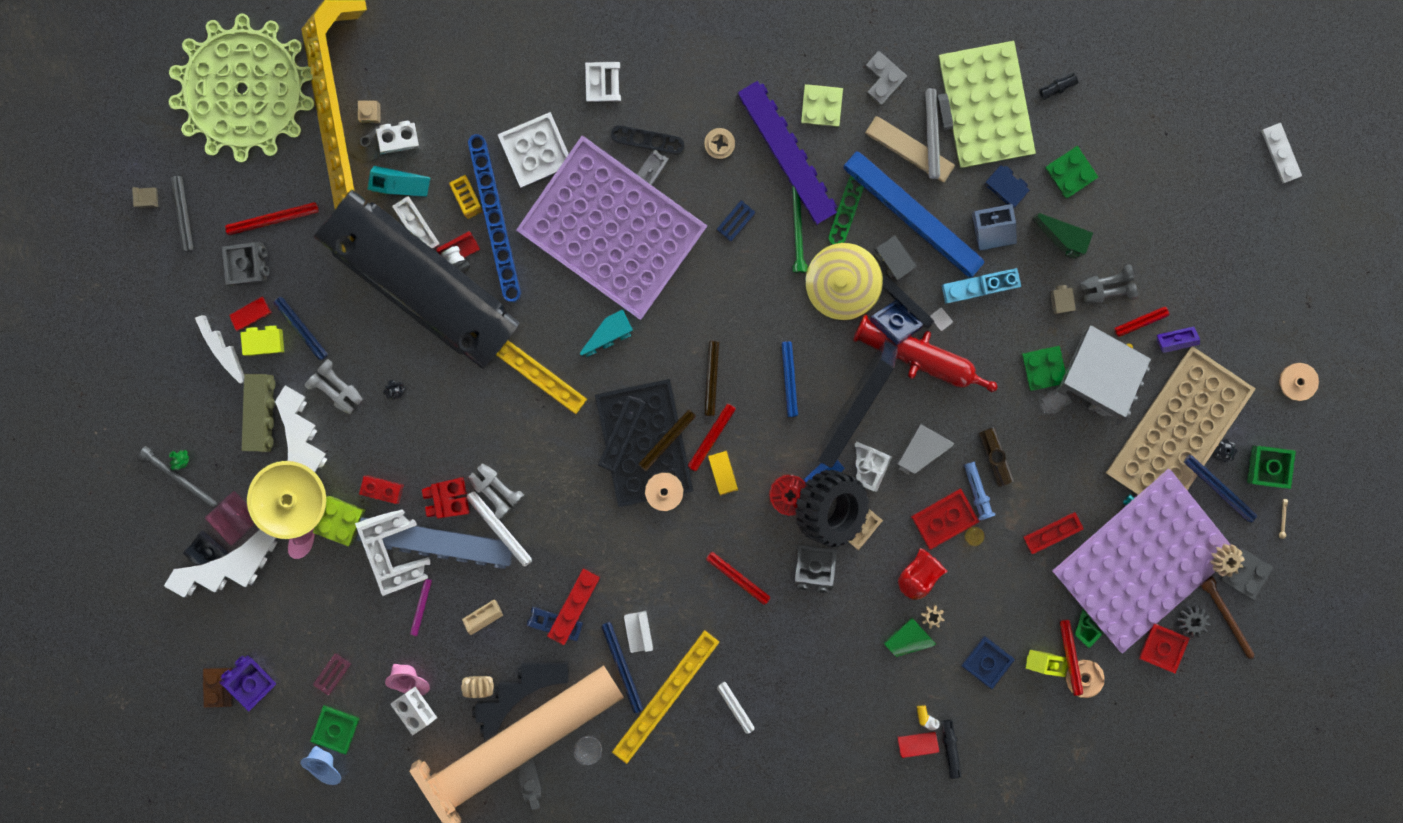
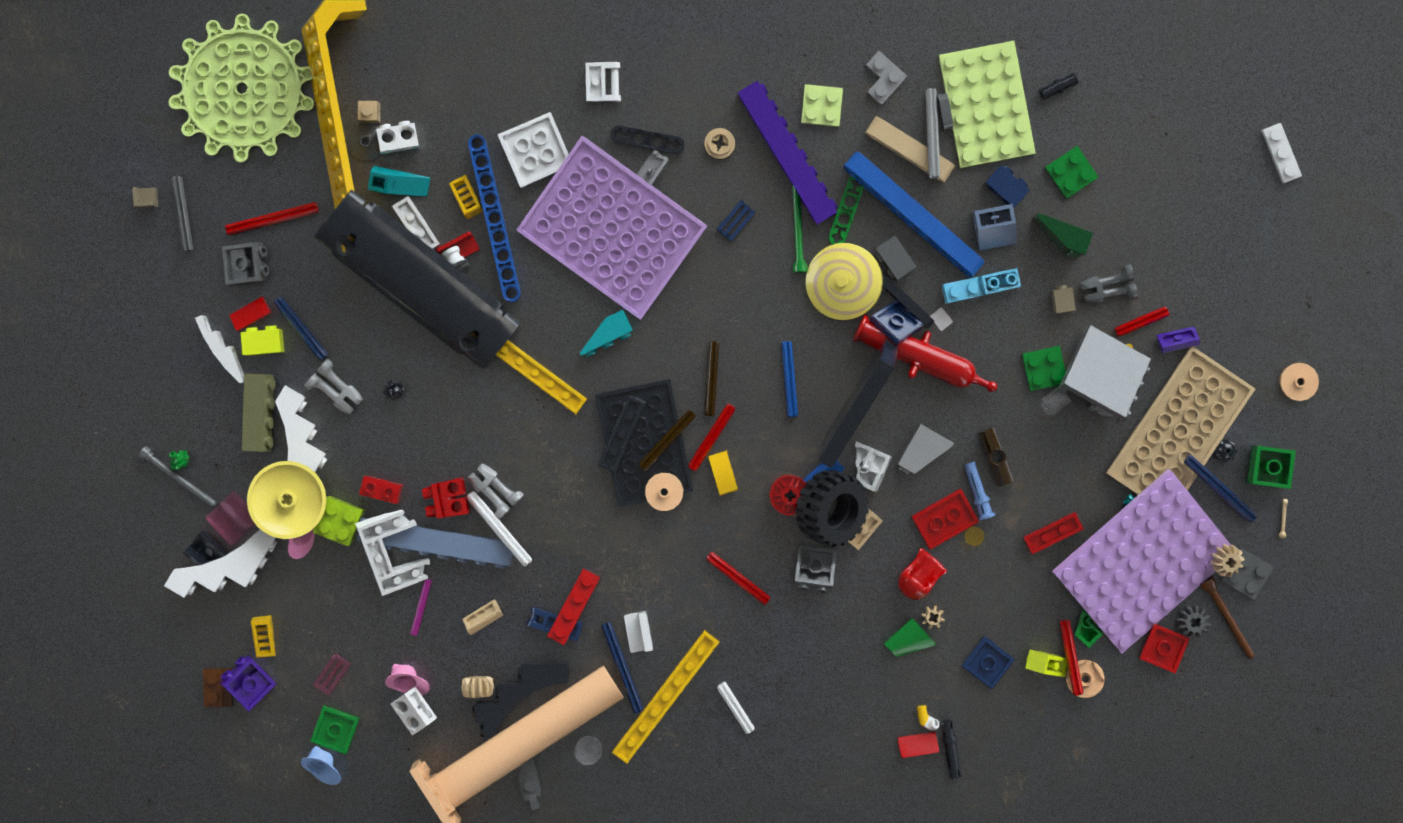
none -> yellow slope [251,615,276,658]

